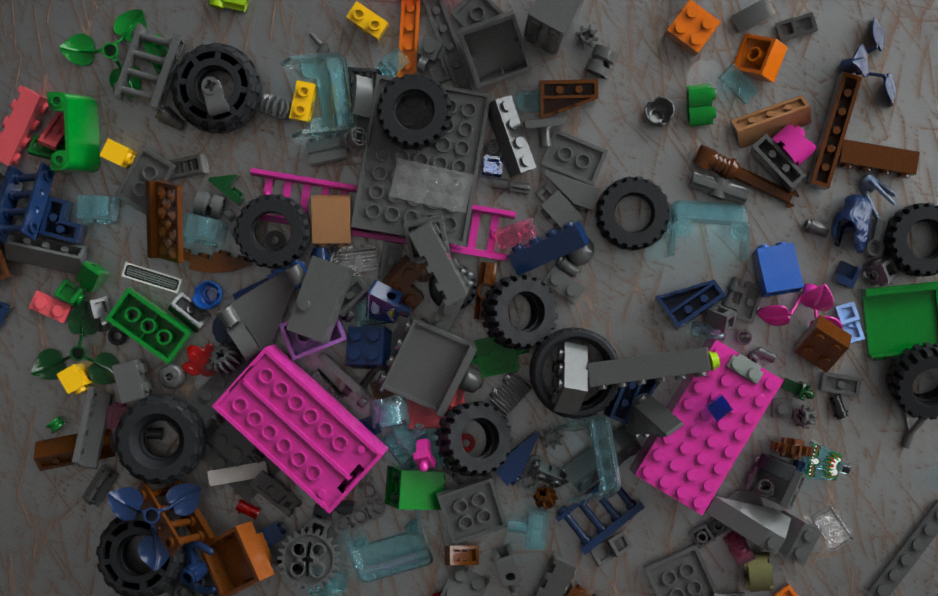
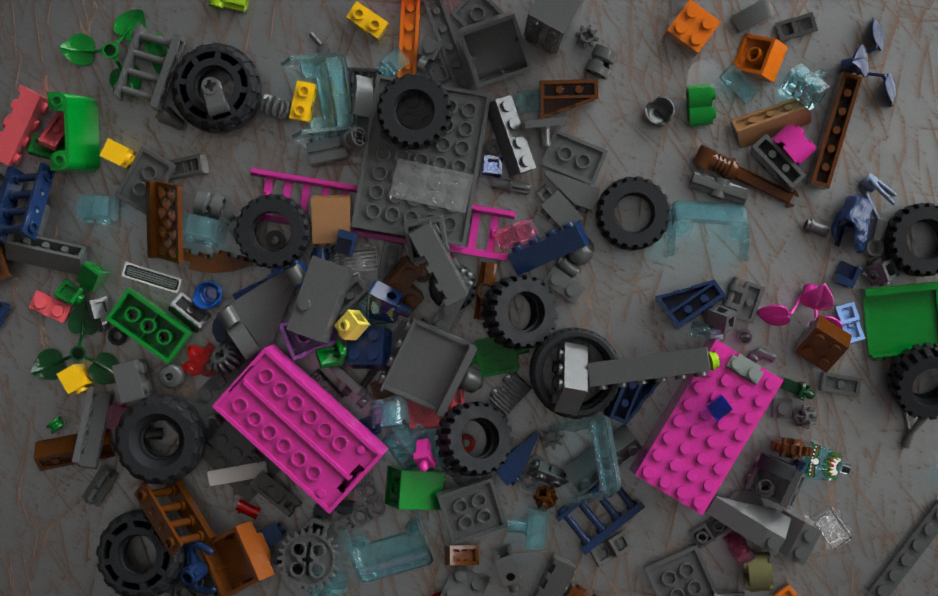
dark blue brick [39,196,87,244] -> none
dark blue plant [107,483,201,571] -> none
dark green slope [208,174,245,206] -> none
dark grey wedge [626,393,684,438] -> none
blue brick [752,241,804,298] -> none
black pin [829,394,849,420] -> none
reddish brown brick [837,139,920,179] -> none
none -> green bracket [316,339,347,369]
none -> dark blue panel [334,229,359,257]
none -> light yellow brick [334,309,370,341]
none -> clear light blue brick [781,63,830,110]

